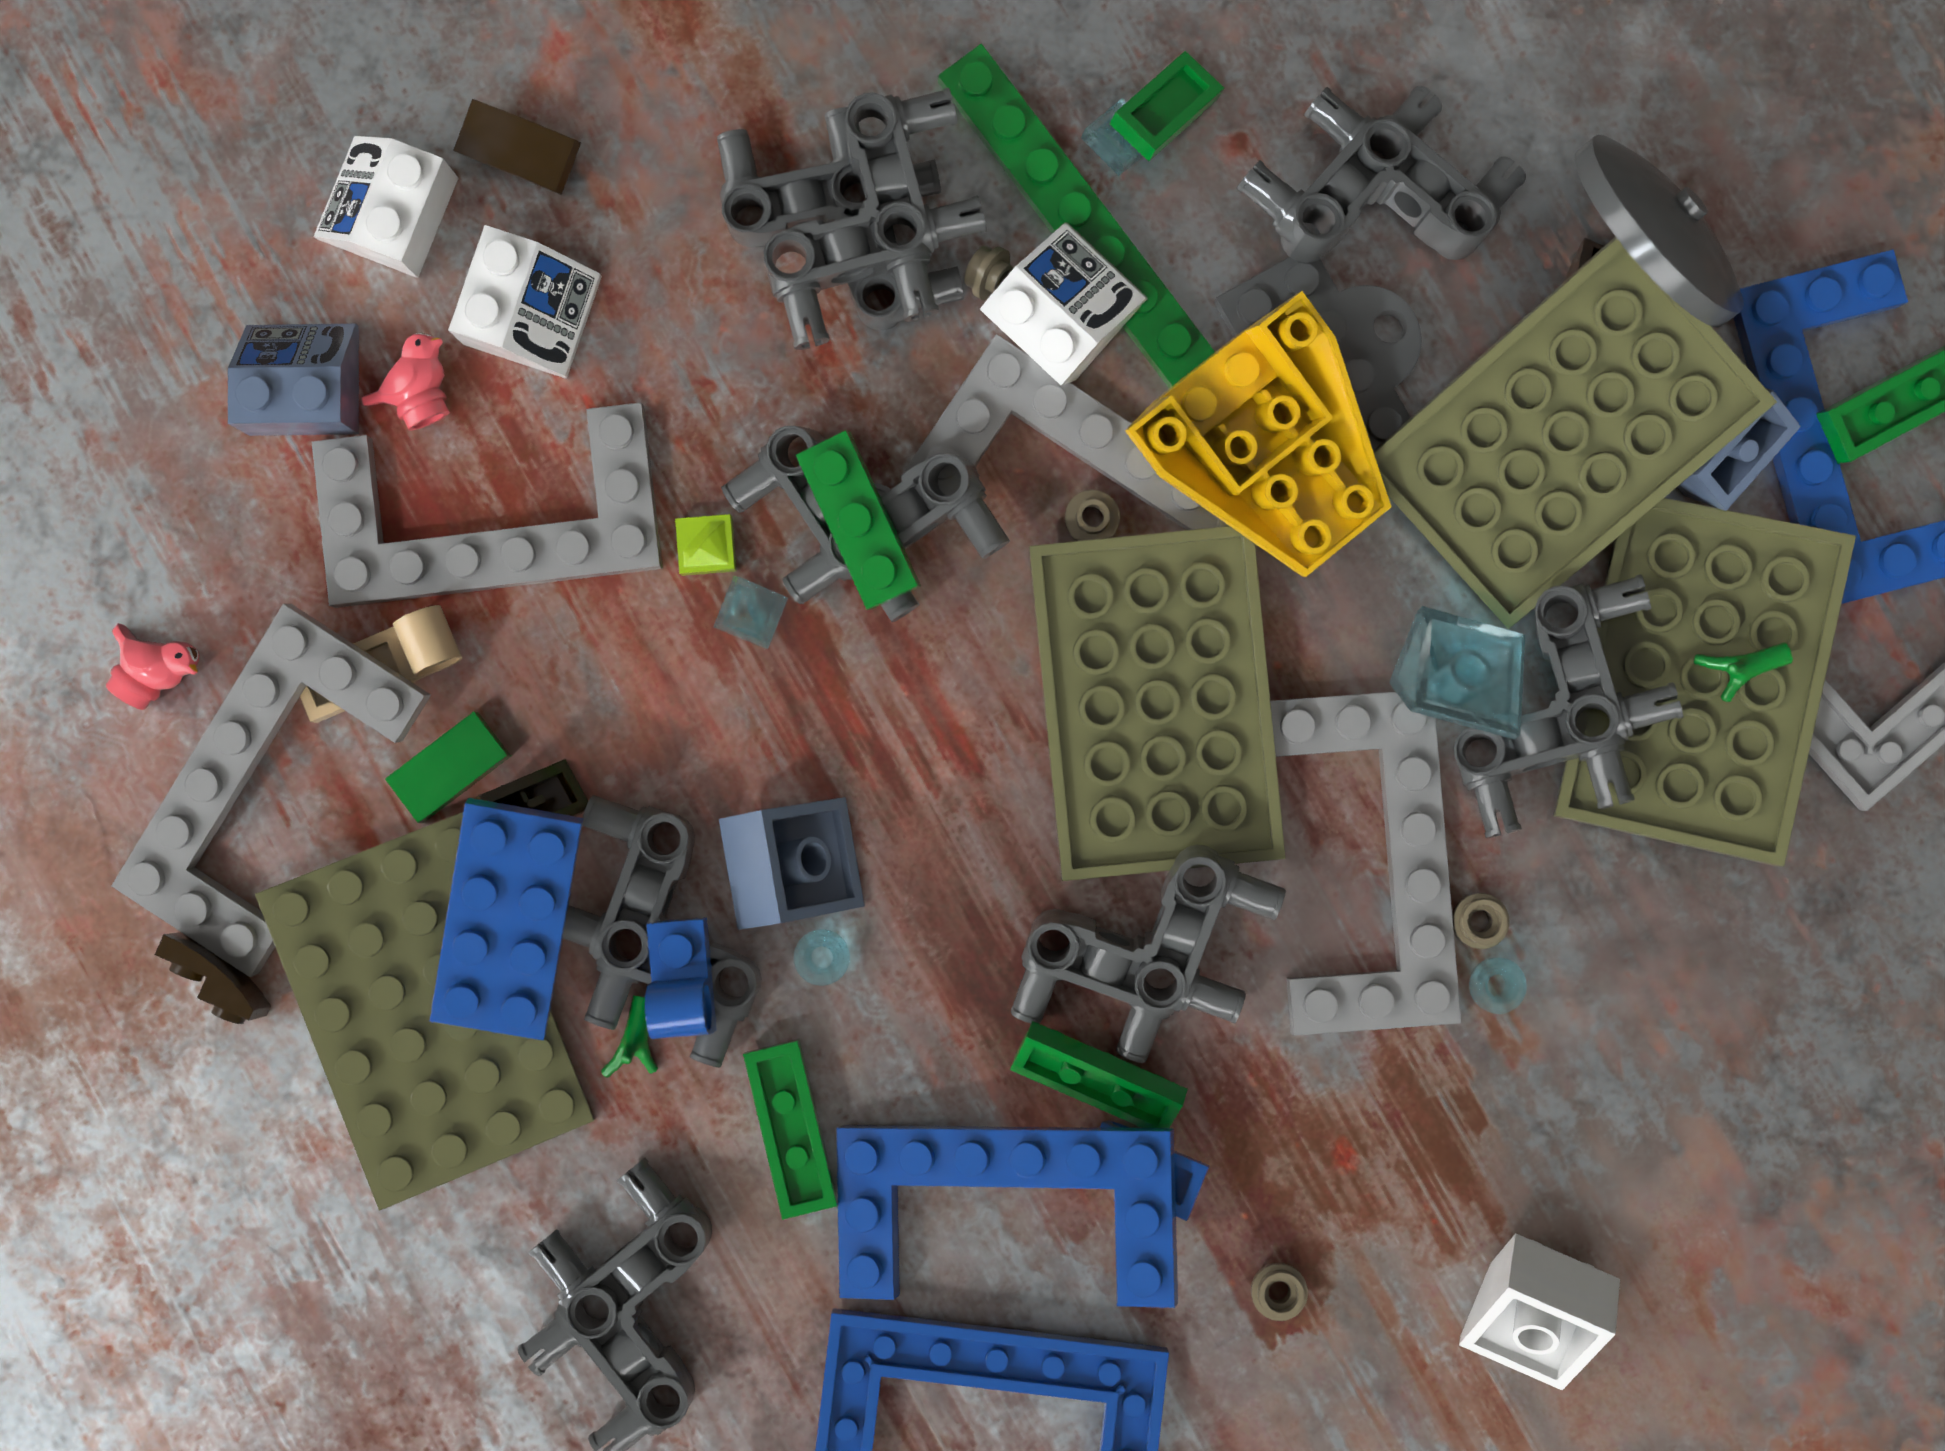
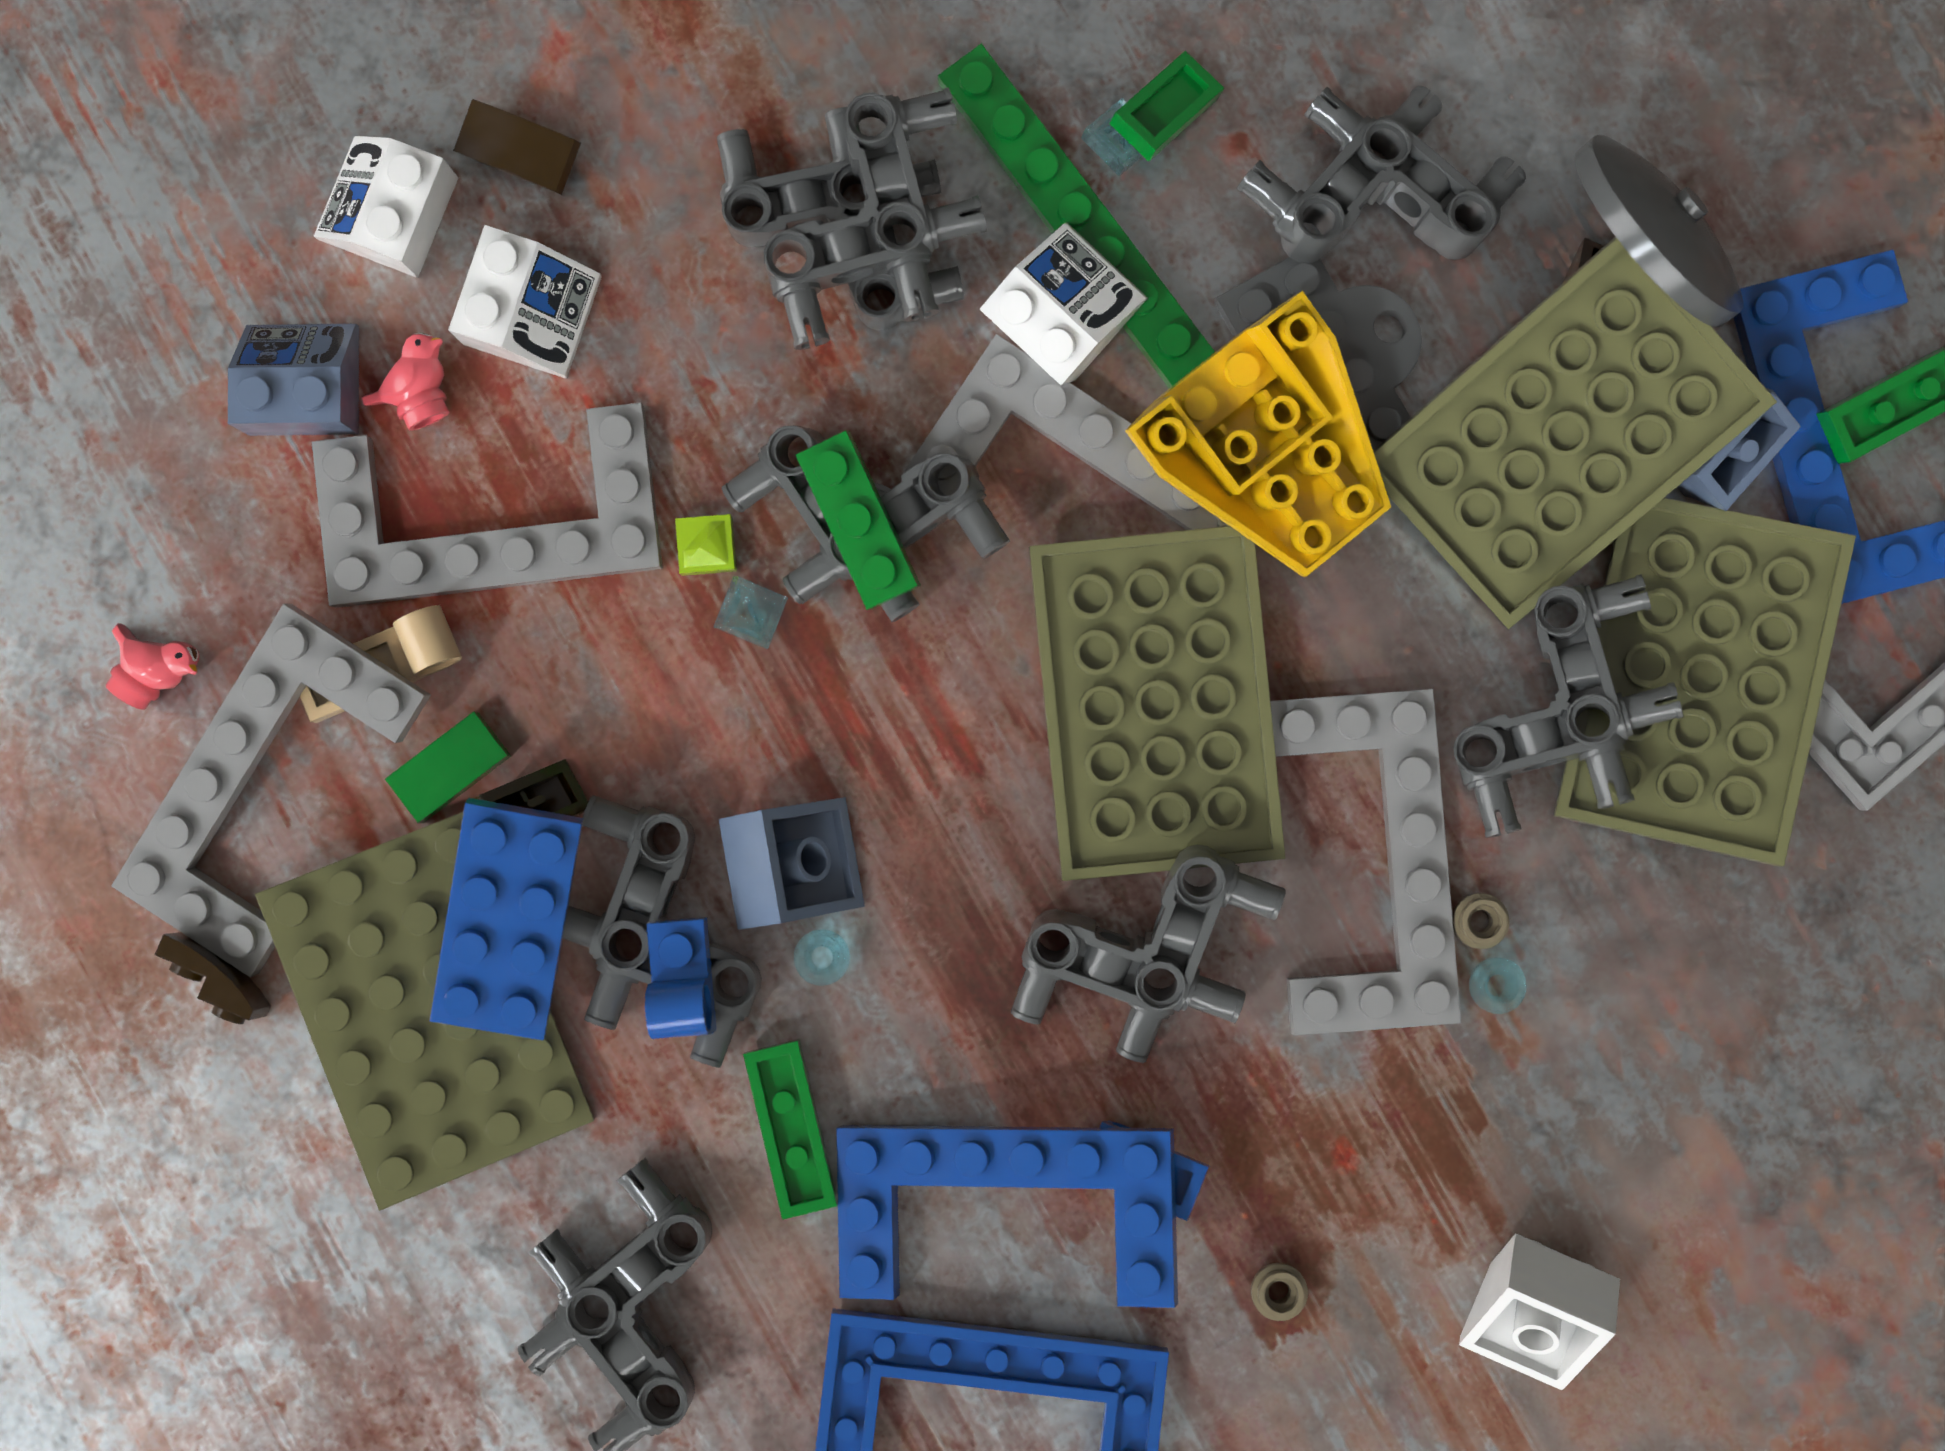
green bar [601,995,658,1078] -> none
dark tan plate [964,245,1013,301] -> none
green plate [1010,1021,1188,1128] -> none
dark tan plate [1065,490,1120,541] -> none
clear light blue slope [1389,606,1525,739] -> none
green bar [1694,642,1793,702] -> none

